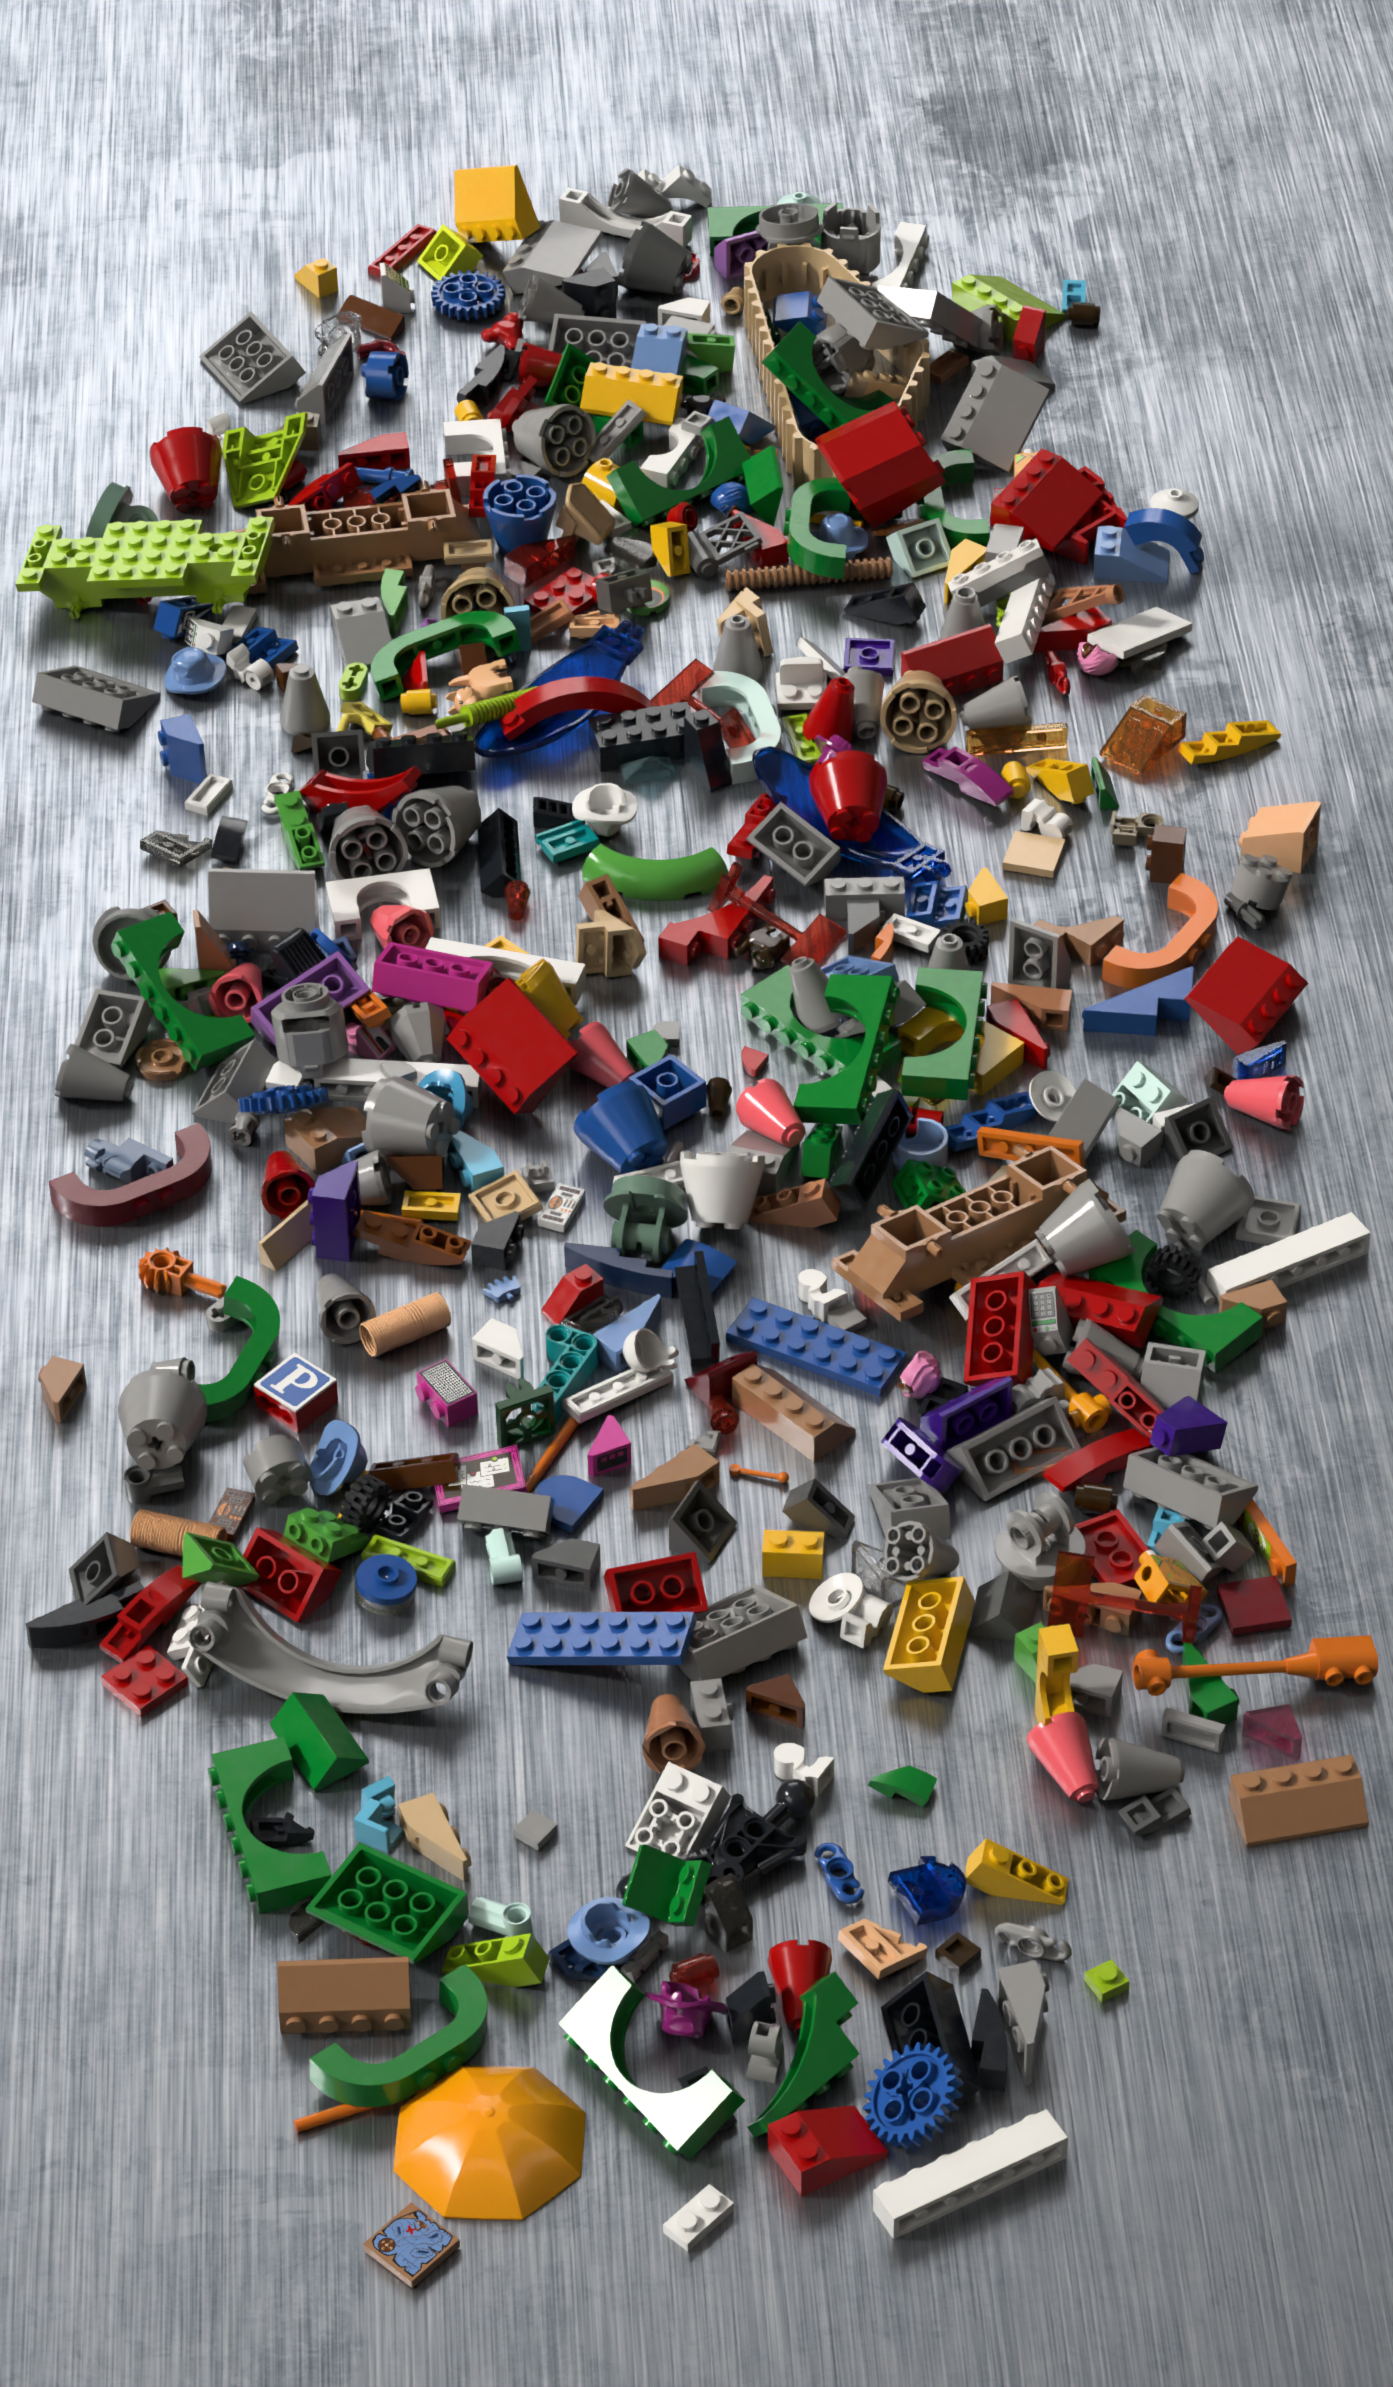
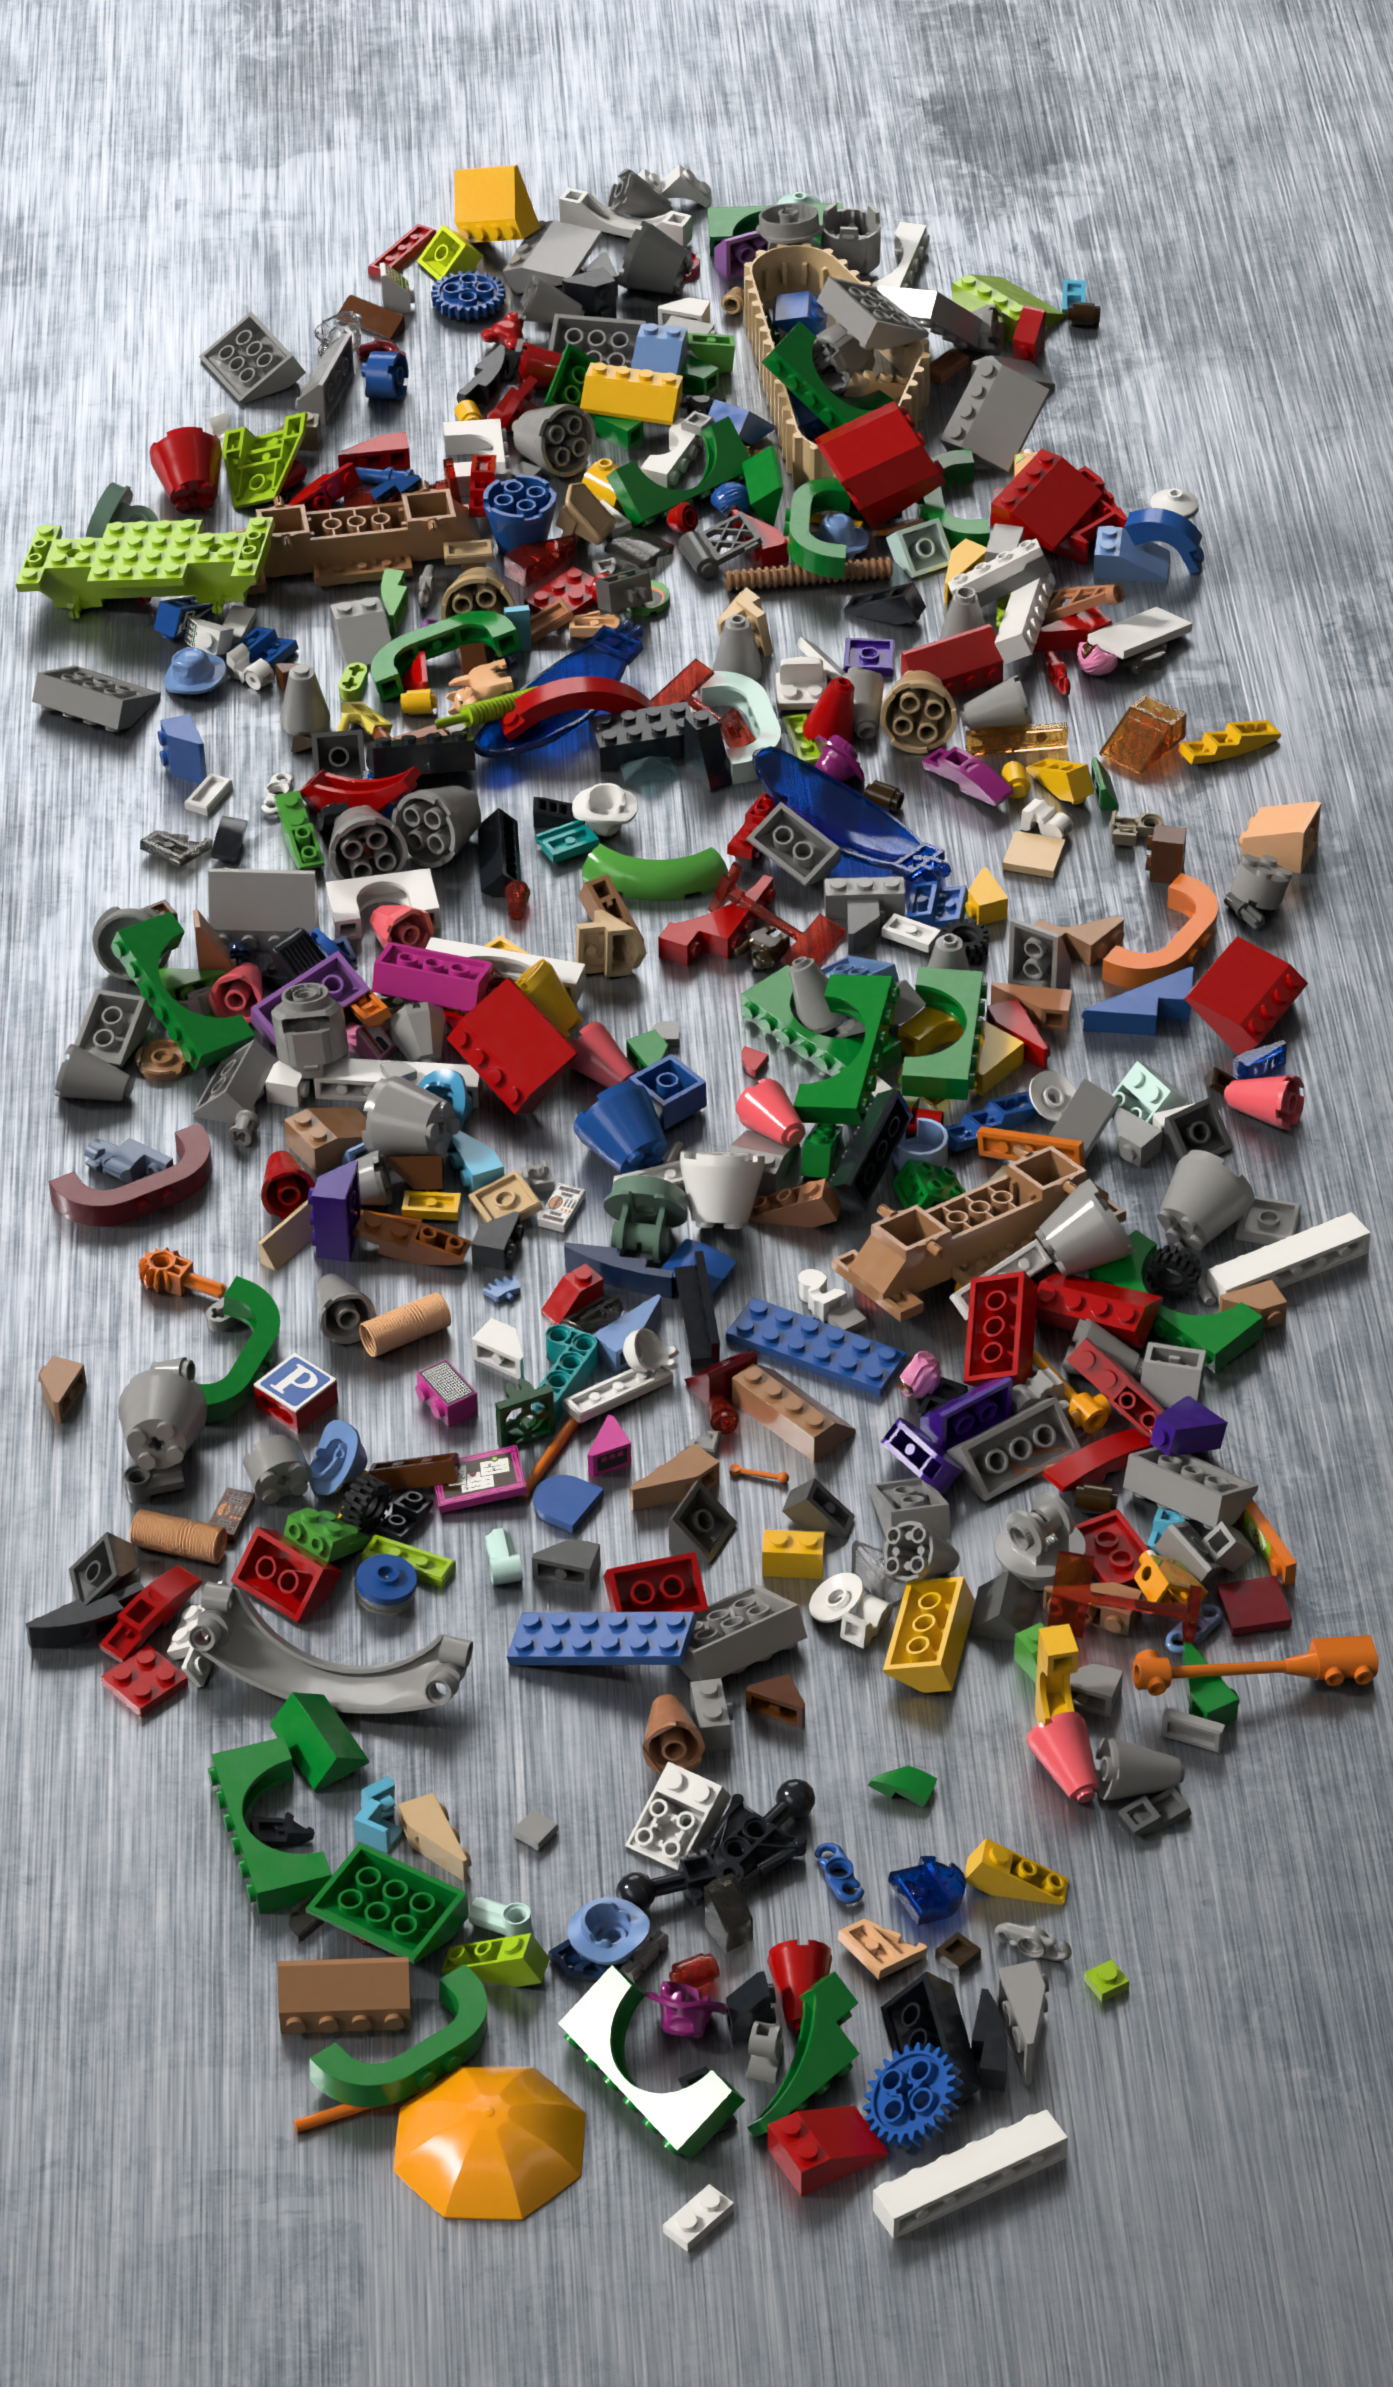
bright green slope [182,1532,260,1587] -> none
blue gear [238,1085,329,1115] -> none
yellow slope [294,258,338,299] -> none
tile [363,2202,460,2288] -> none
light grey brick [457,1484,555,1539] -> none
light grey tile [588,399,647,463] -> none
green bracket [622,1844,712,1927] -> none
yellow slope [650,522,690,577] -> none
dark brown cone [706,1077,732,1119] -> none
white leg [774,1743,834,1797] -> none
red cone [809,750,888,842] -> none
orange slope [871,923,894,963] -> none
light grey slope [1028,1286,1074,1355] -> none
medium nougat slope [1229,1754,1369,1847] -> none
clear pink slope [1242,1704,1302,1761] -> none

